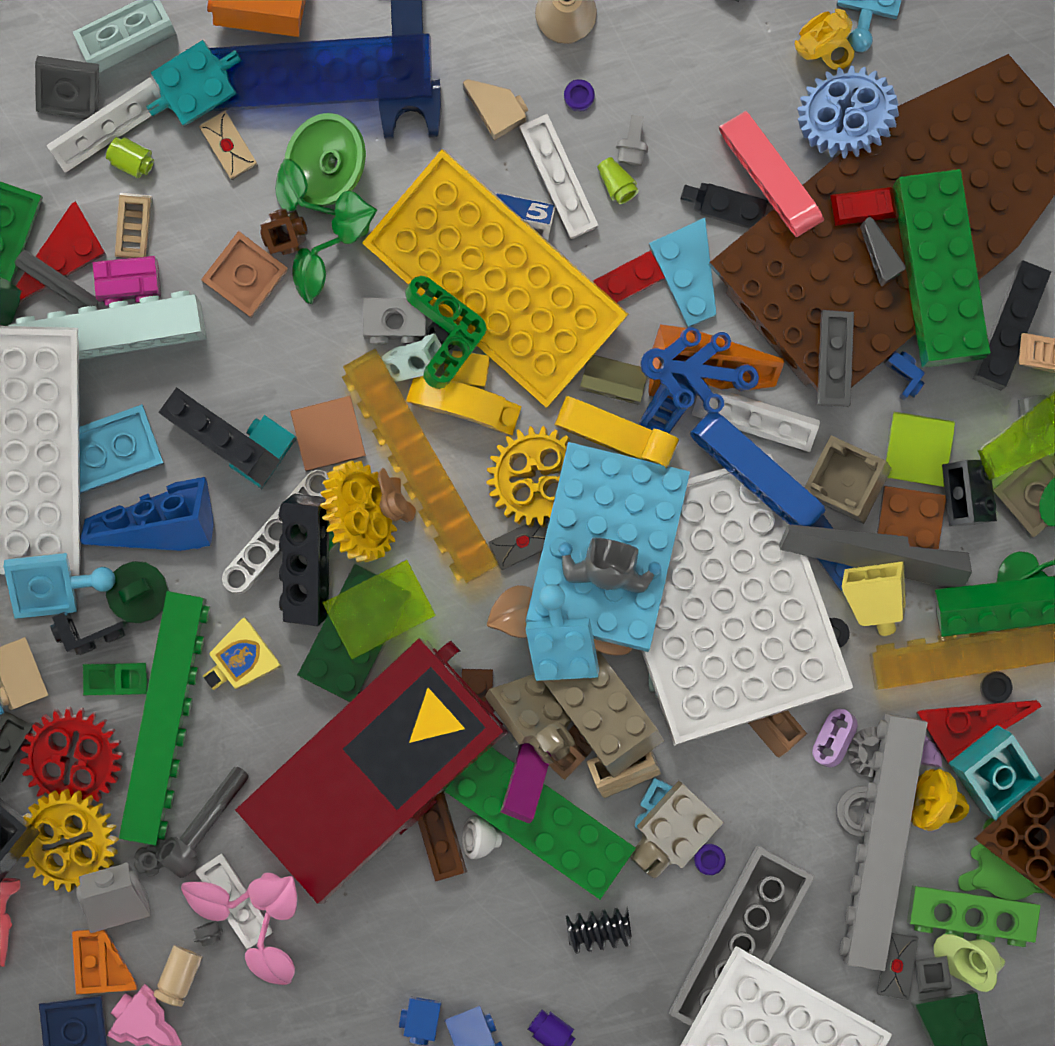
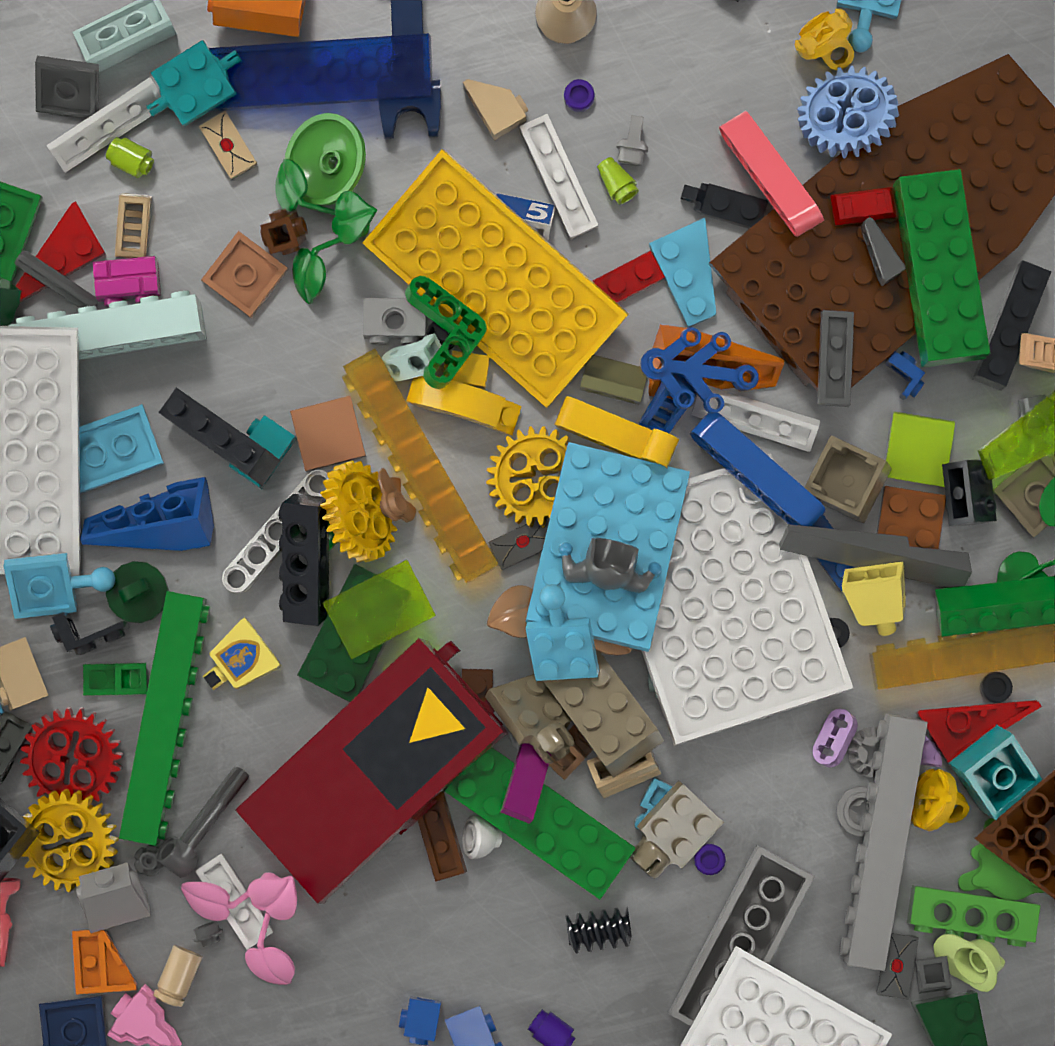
medium nougat slope [748,710,807,757] -> none

